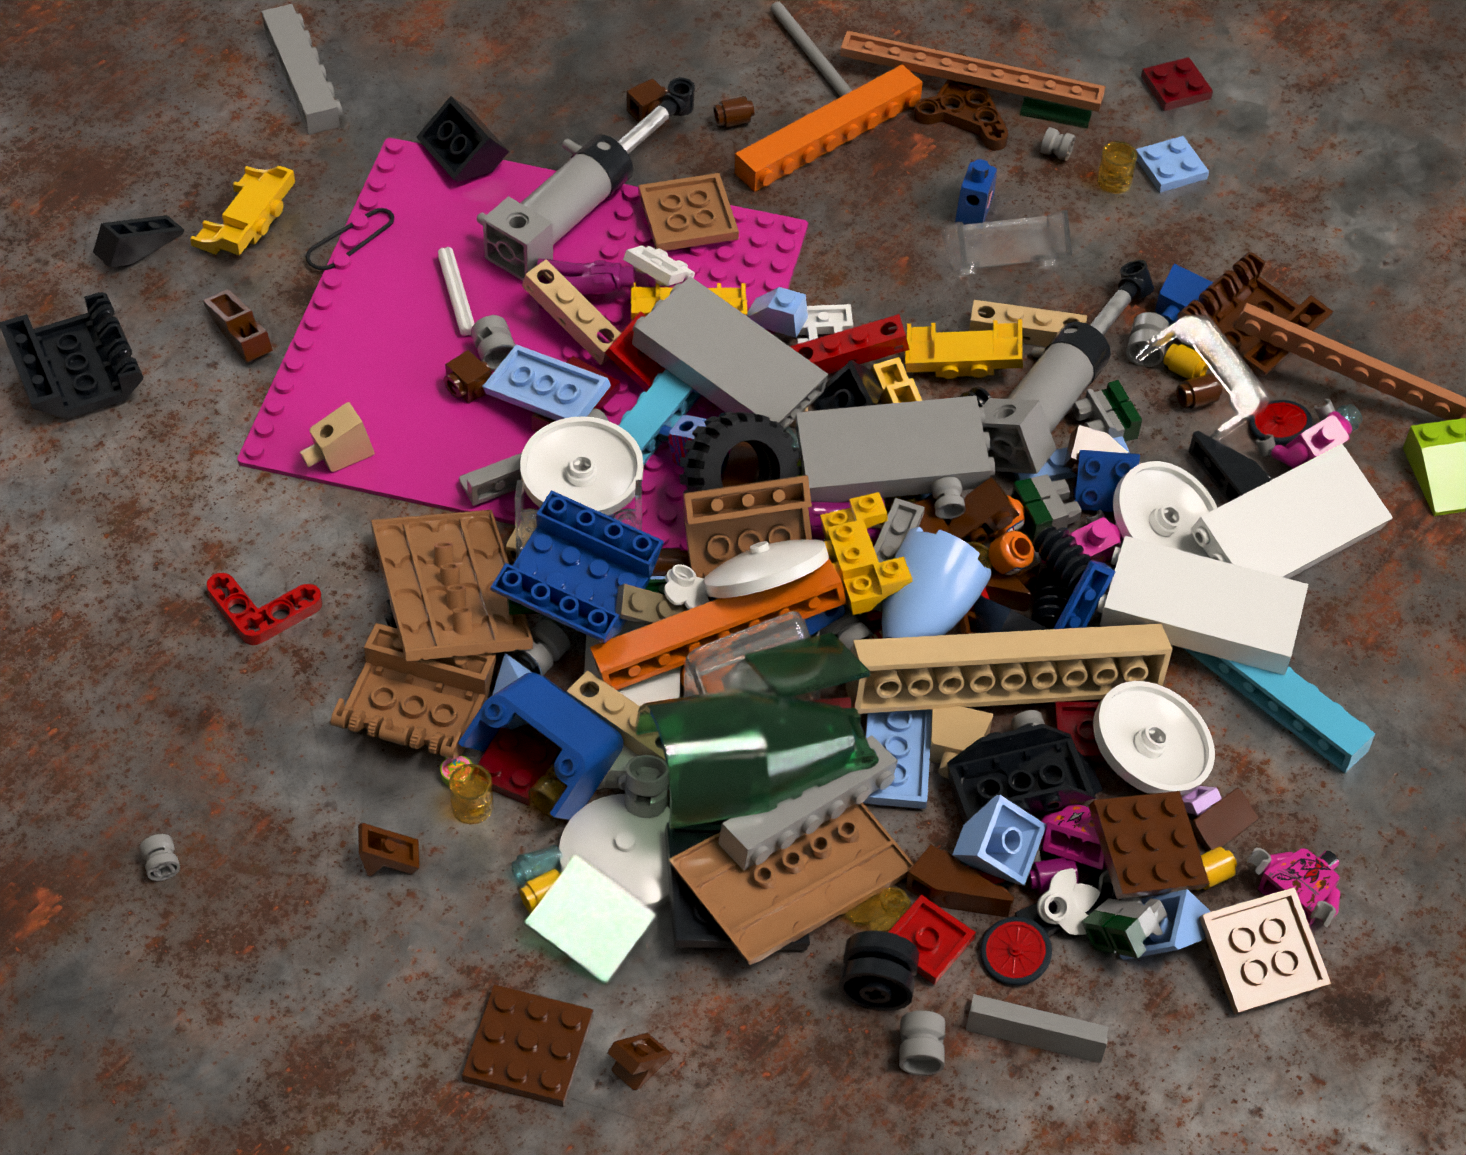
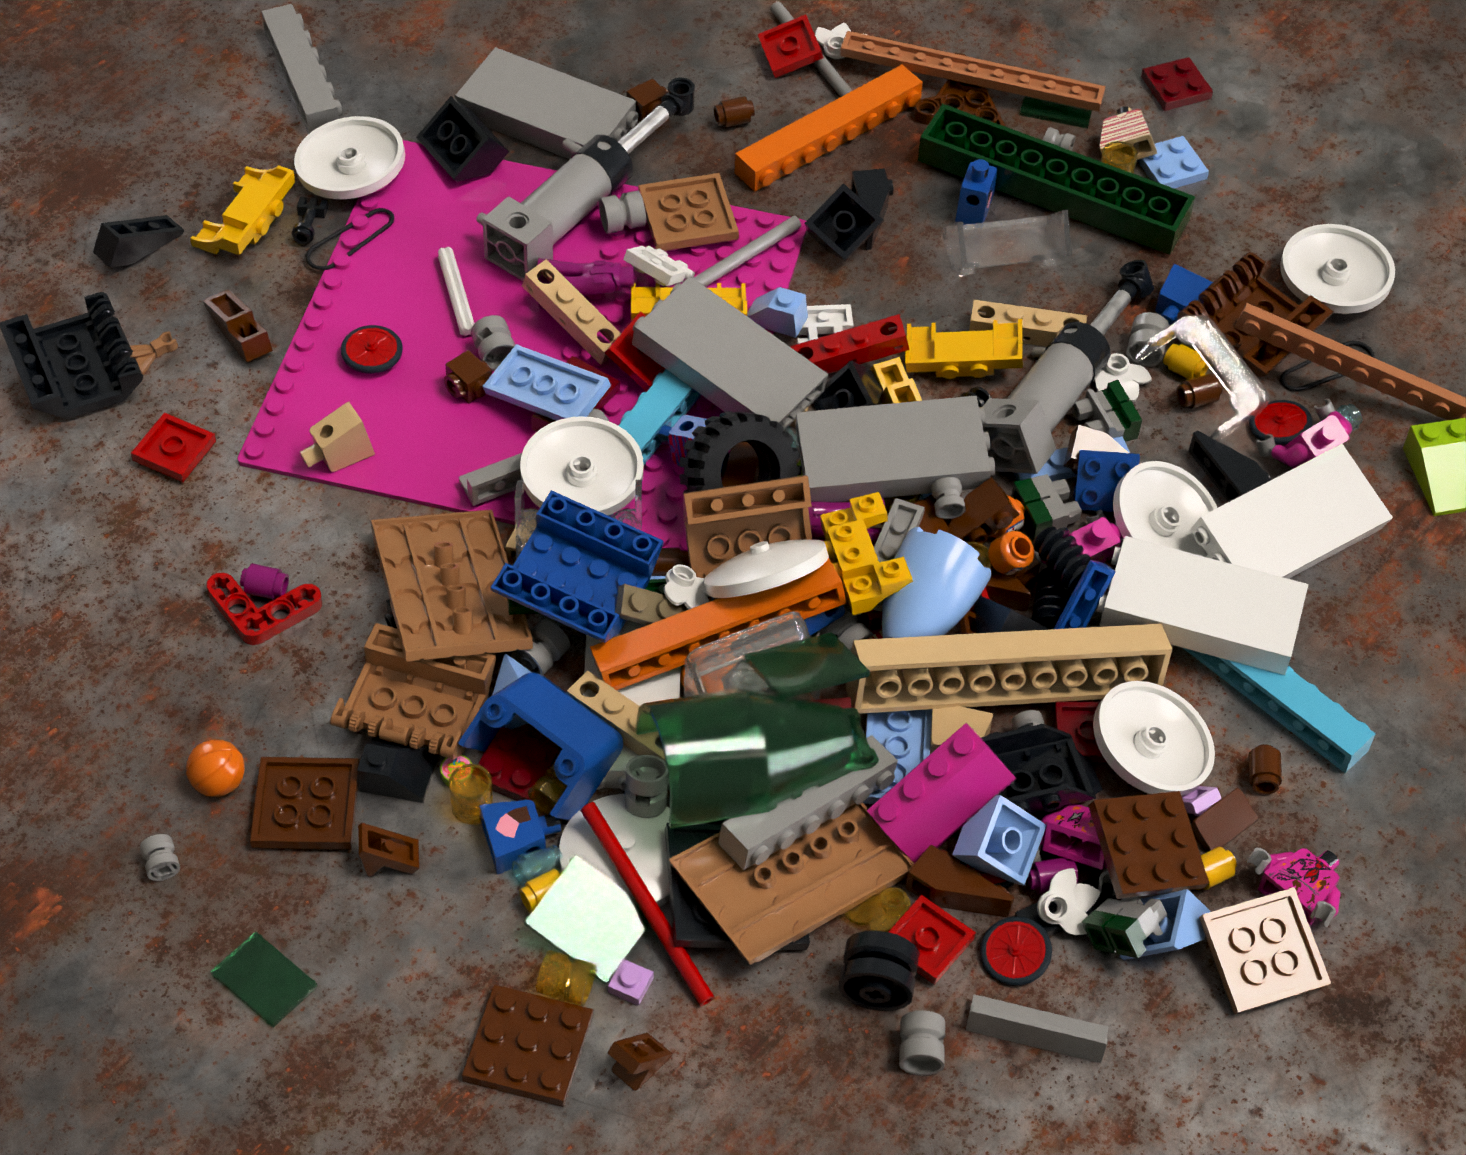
none -> medium nougat piece [130,331,178,375]
none -> red plate [131,412,216,482]
none -> orange piece [186,739,245,797]
none -> clear green piece [211,931,318,1028]
none -> magenta brick [240,563,289,600]
none -> reddish brown plate [250,757,360,849]
none -> black hinge [292,197,329,245]
none -> white dish [294,116,405,199]
none -> red wheel [341,325,403,374]
none -> black slope [357,736,439,803]
none -> light grey brick [455,47,638,159]
none -> blue torso [479,800,561,874]
none -> clear yellow wheel [536,950,596,1006]
none -> red piece [580,802,715,1006]
none -> light grey wheel [599,190,646,233]
none -> lavender plate [608,959,654,1006]
none -> light grey piece [694,216,801,287]
none -> red plate [757,14,824,78]
none -> black slope [805,183,884,261]
none -> white plate [815,23,867,59]
none -> black slope [851,168,893,250]
none -> dark pink slope [867,723,1017,863]
none -> dark green brick [917,104,1195,255]
none -> white plate [1095,353,1152,402]
none -> tan torso [1100,106,1158,166]
none -> reddish brown brick [1248,744,1282,795]
none -> white dish [1280,224,1395,314]
none -> black piece [1281,341,1375,391]

